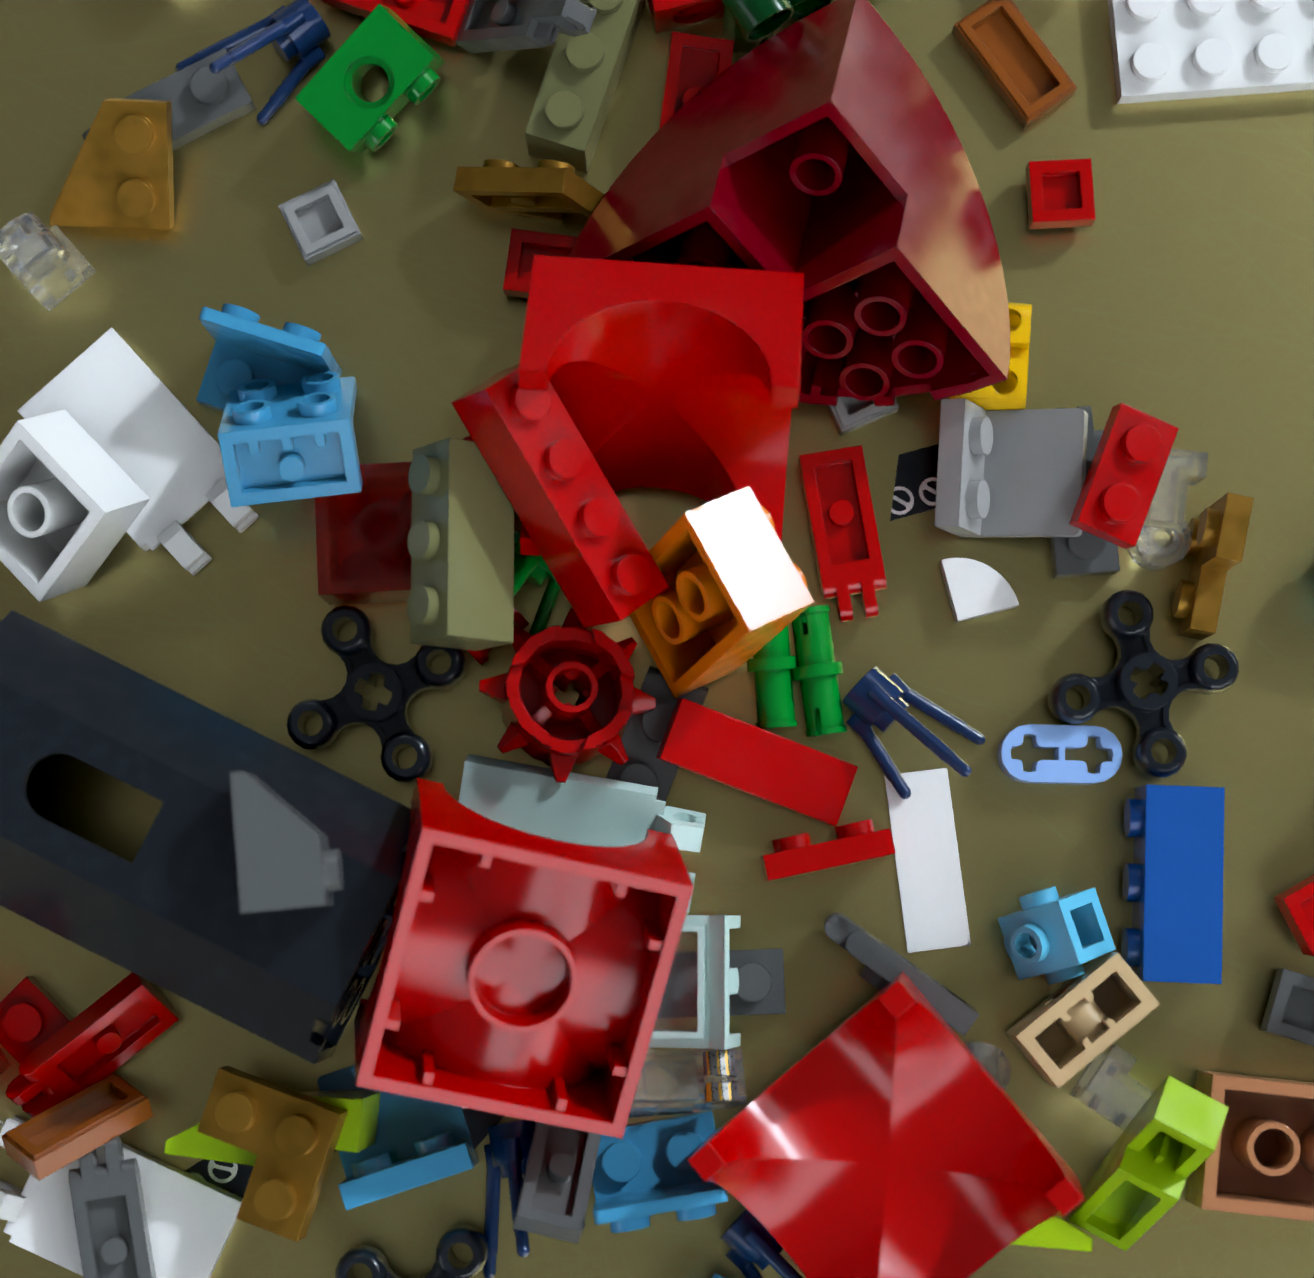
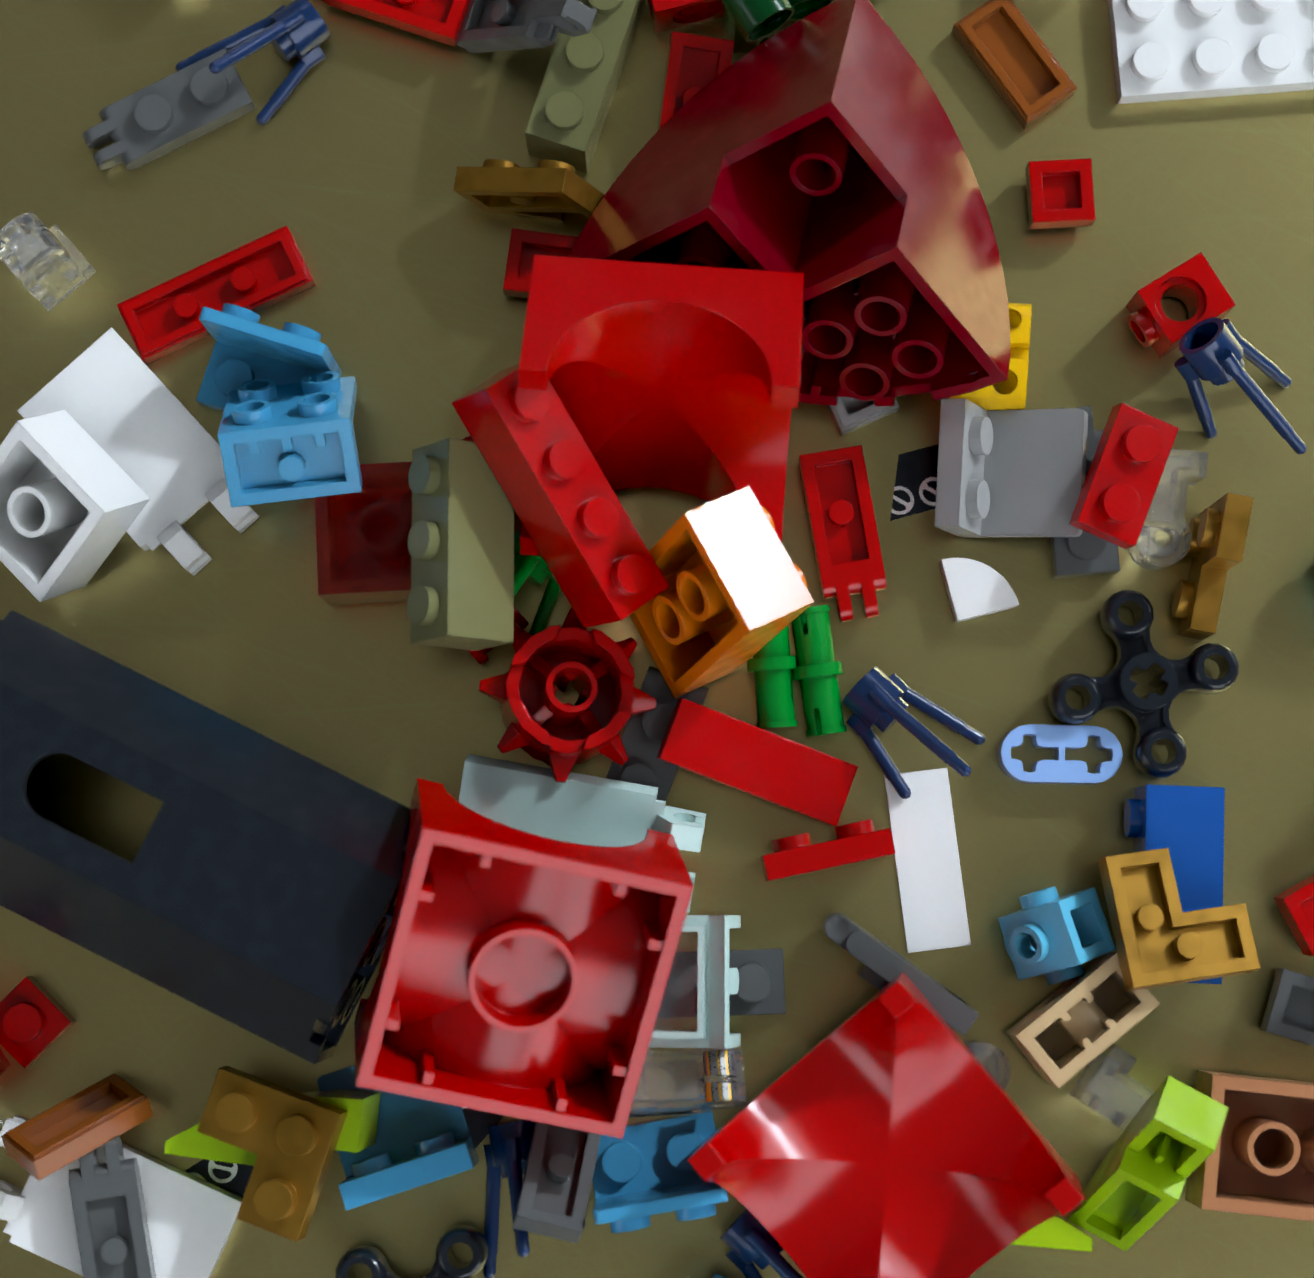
red hinge [6,972,179,1118] -> none
pearl gold wing [49,98,174,230] -> none
dark grey slope [230,771,344,913] -> none
light grey tile [278,179,363,266] -> none
black gear [286,605,467,784] -> none
green brick [295,4,445,153] -> none
none -> red tile [117,225,316,365]
none -> pearl gold plate [1098,848,1260,992]
none -> red brick [1126,252,1236,358]
none -> dark blue plant [1174,317,1307,455]

